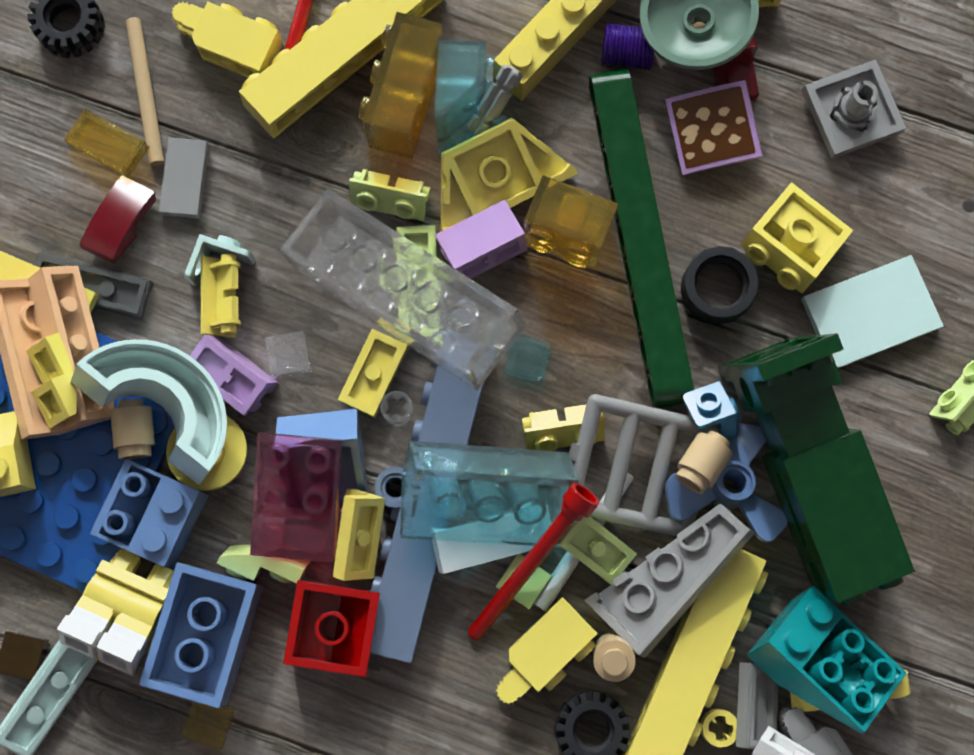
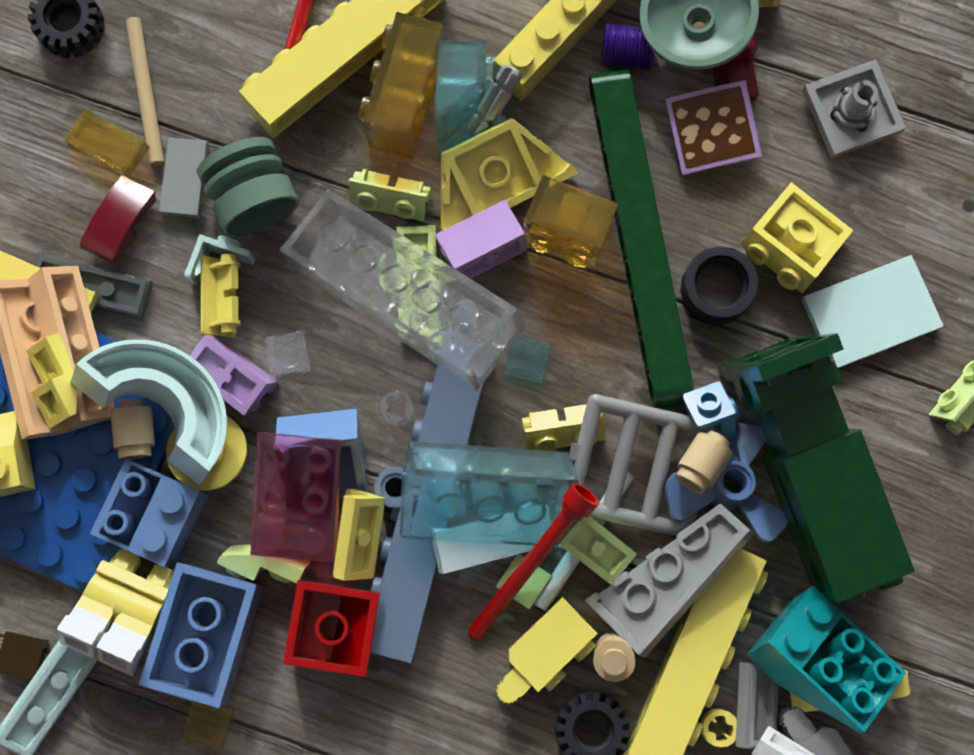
light yellow hinge [171,1,283,78] -> none
light yellow plate [338,329,409,418] -> none
none -> sand green wheel [196,137,300,237]

